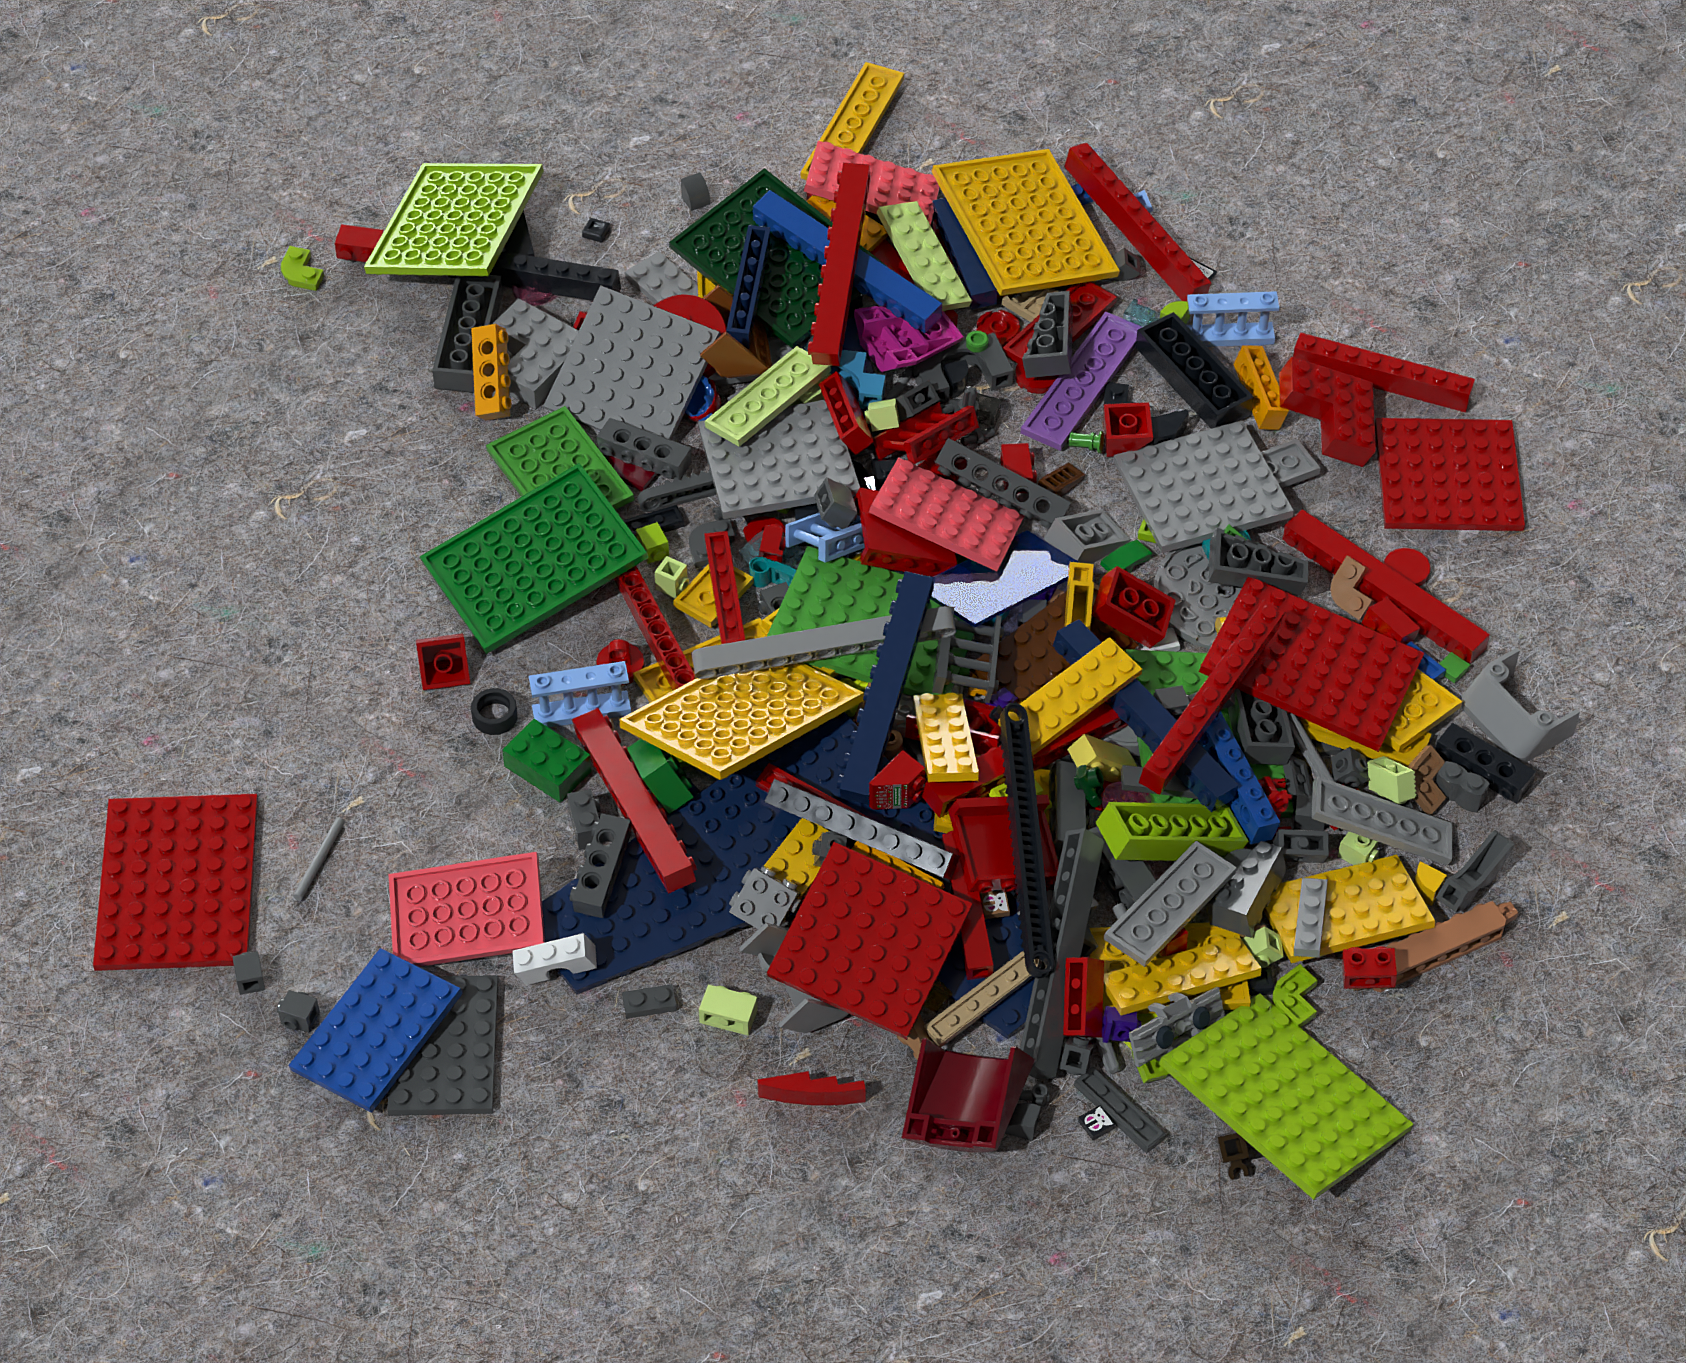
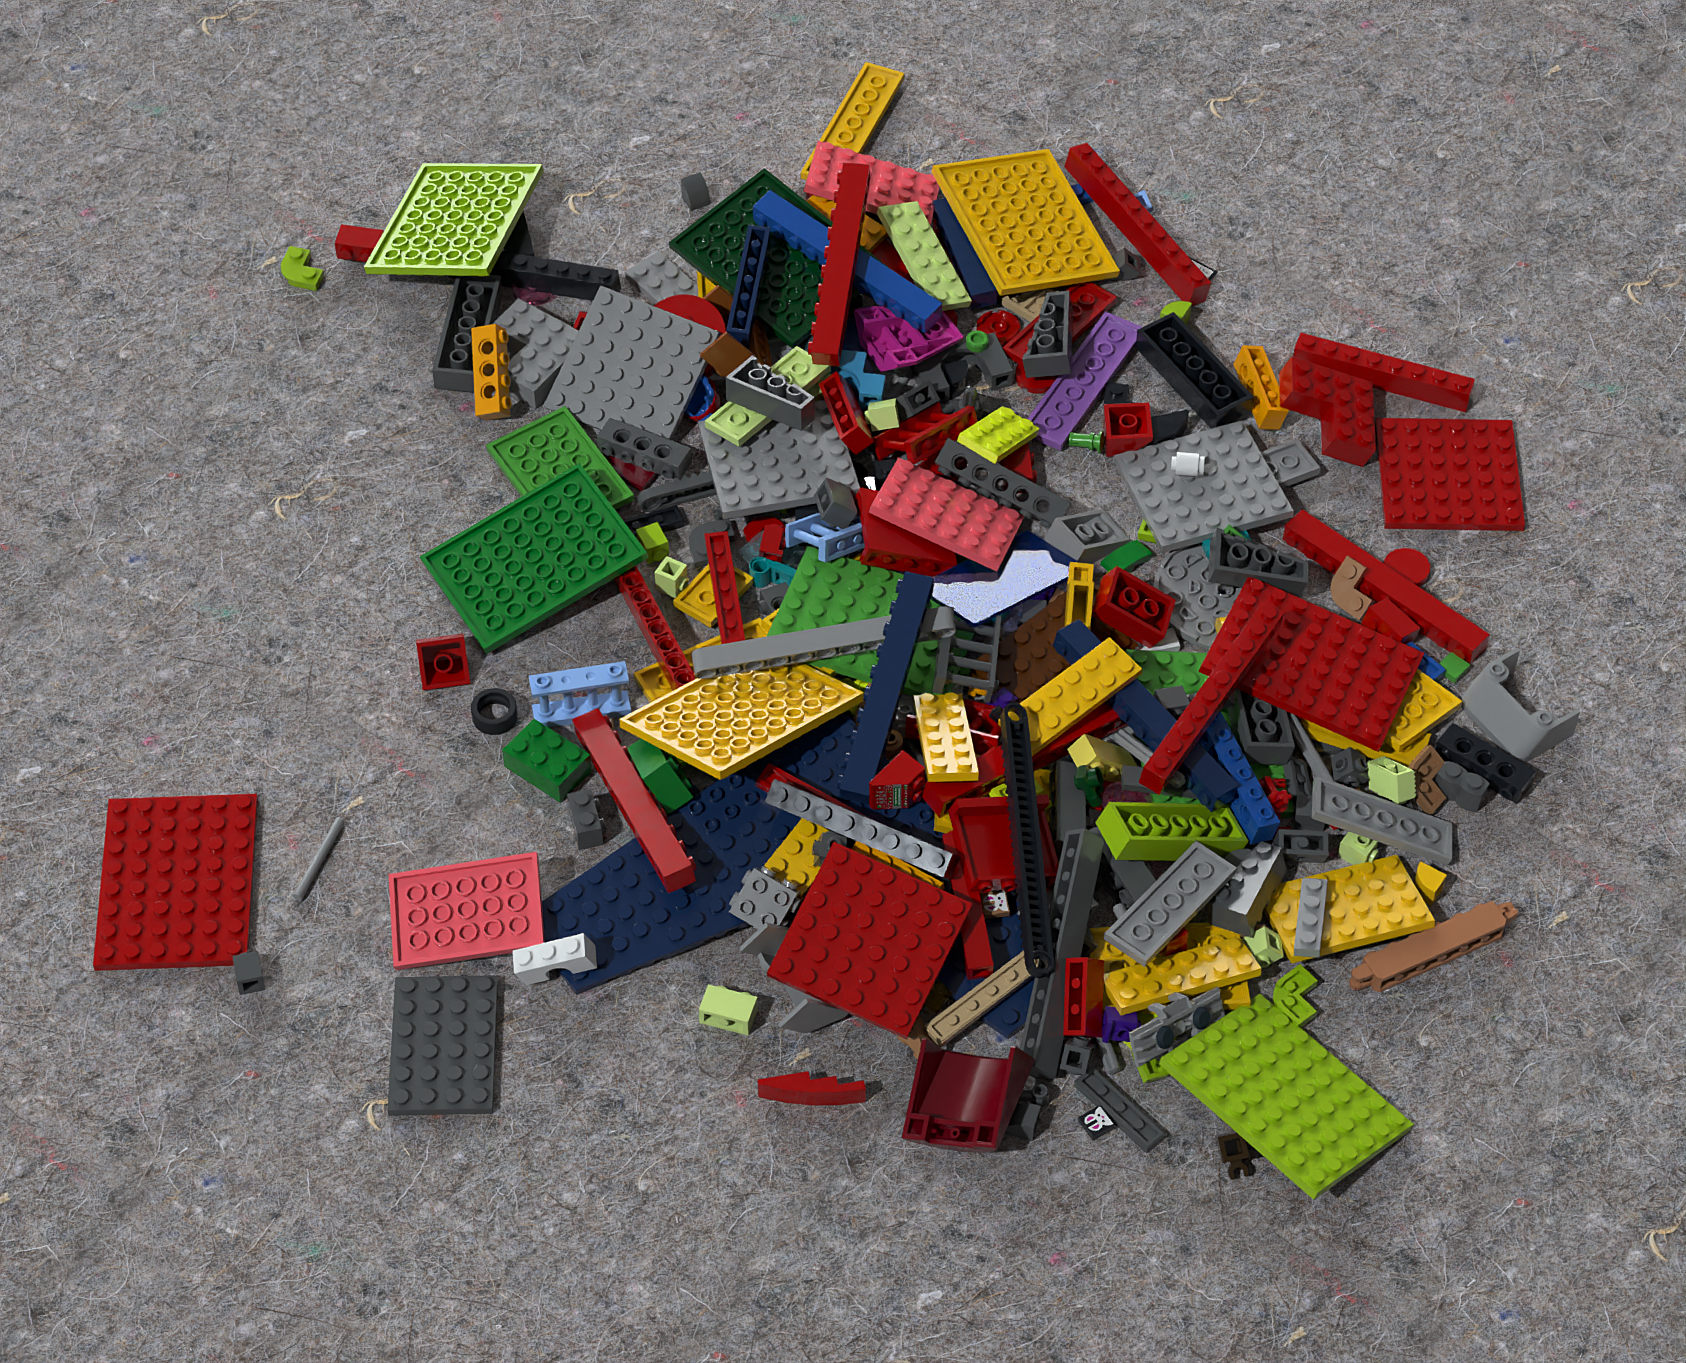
dark grey brick [277,990,320,1033] -> none
blue plate [288,948,463,1113] -> none
dark grey brick [570,813,632,918] -> none
black tile [582,217,611,243] -> none
red tile [596,639,644,685] -> none
dark grey plate [622,984,677,1019] -> none
reddish brown slope [1038,462,1086,497] -> none
clear light blue brick [1123,299,1158,327] -> none
light blue fence [1187,291,1279,347] -> none
black tile [1247,968,1274,996] -> none
red brick [1342,946,1397,989] -> none
dark grey arch [1436,830,1516,912] -> none
none -> dark grey wedge [726,355,815,431]
none -> neon yellow plate [957,406,1040,464]
none -> light grey axle [1114,729,1186,788]
none -> white brick [1171,452,1205,477]

